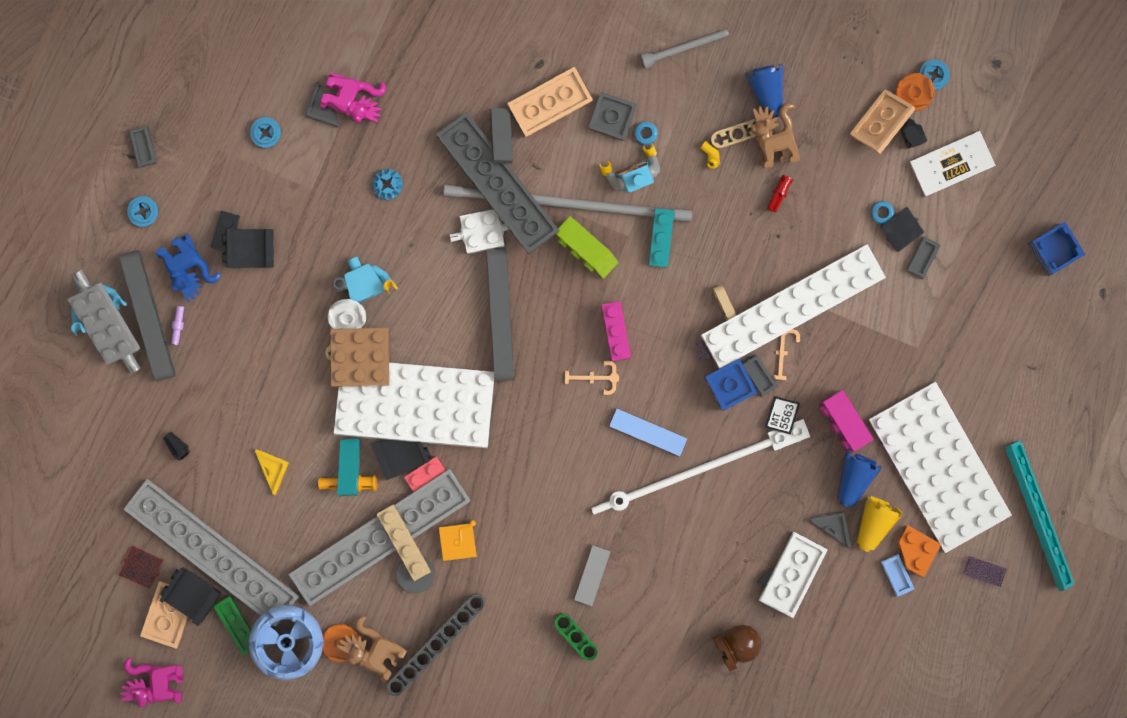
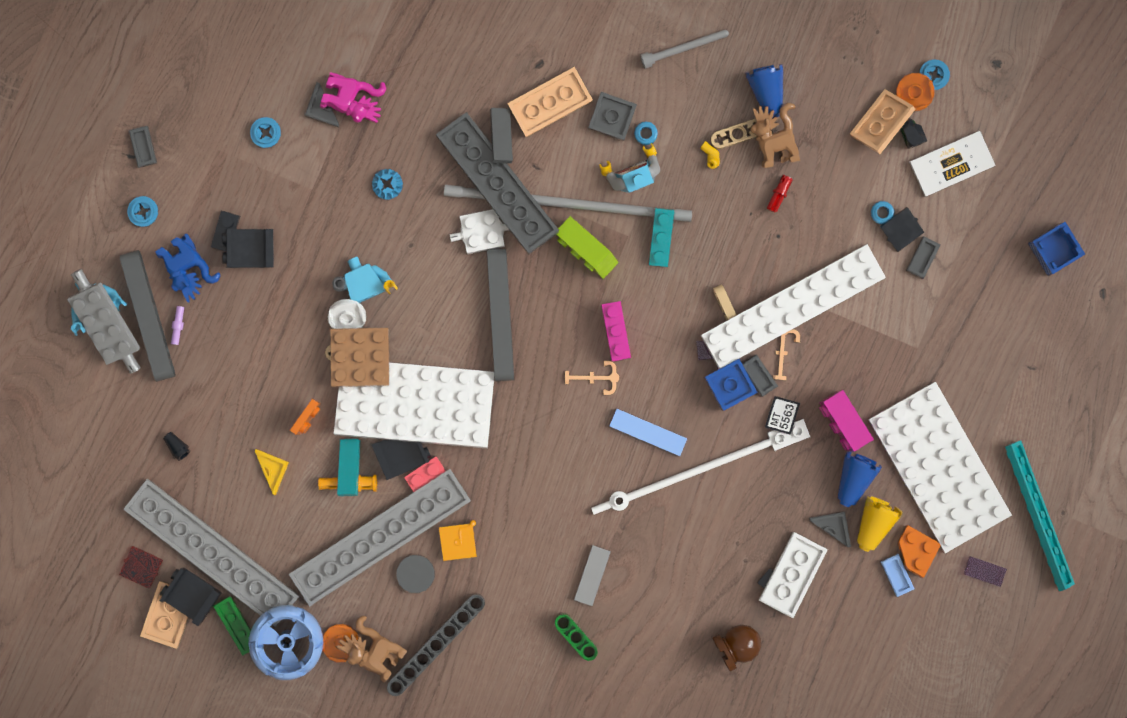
dark pink animal [120,658,183,707] -> none
tan plate [377,504,431,581] -> none
none -> orange plate [290,399,321,435]

